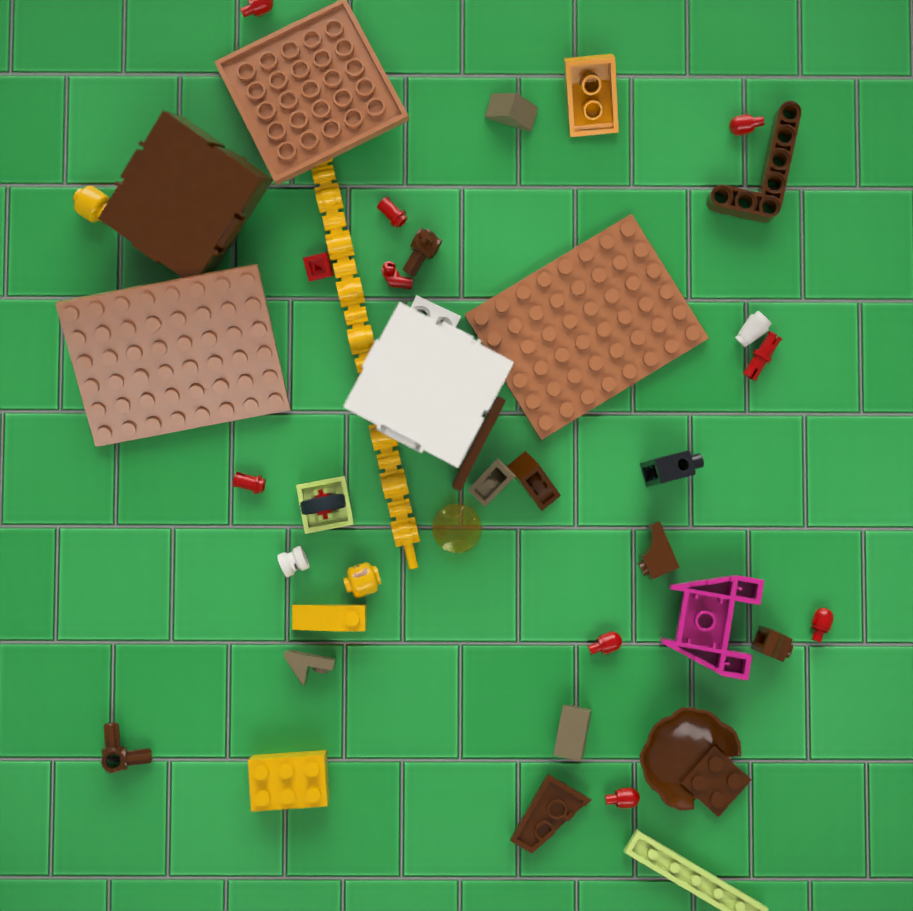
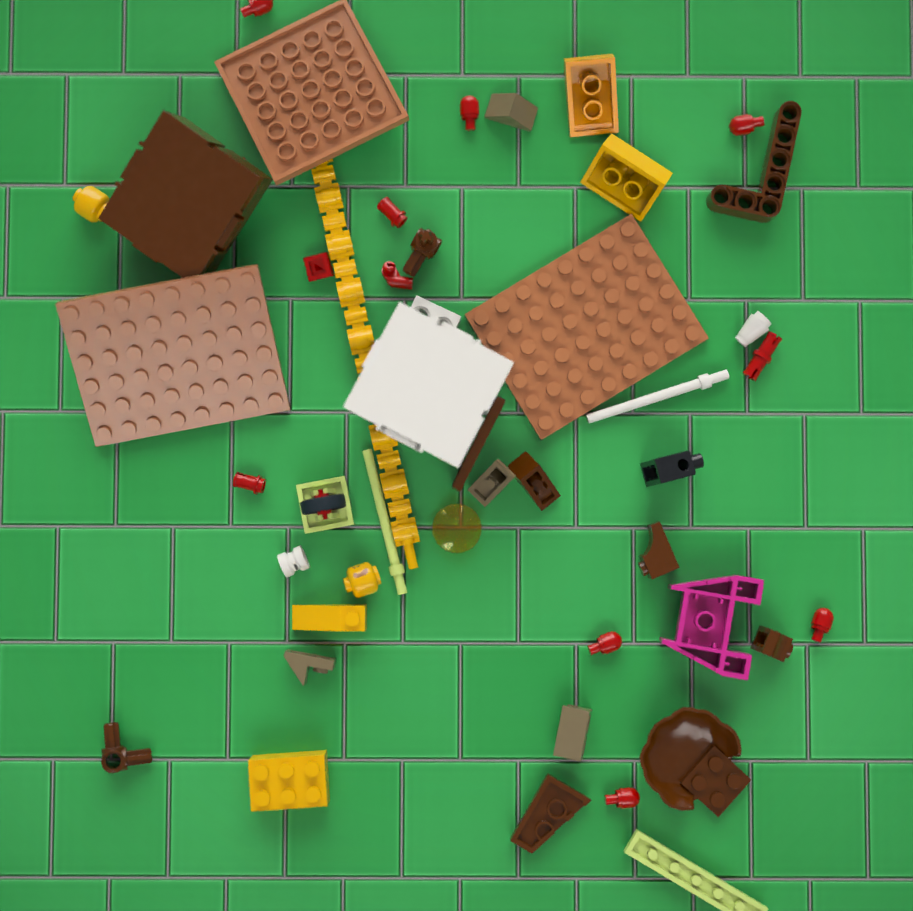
none -> yellowish green bar [362,449,408,595]
none -> red cylinder [460,95,480,131]
none -> yellow slope [580,133,673,222]
none -> white bar [586,369,730,424]

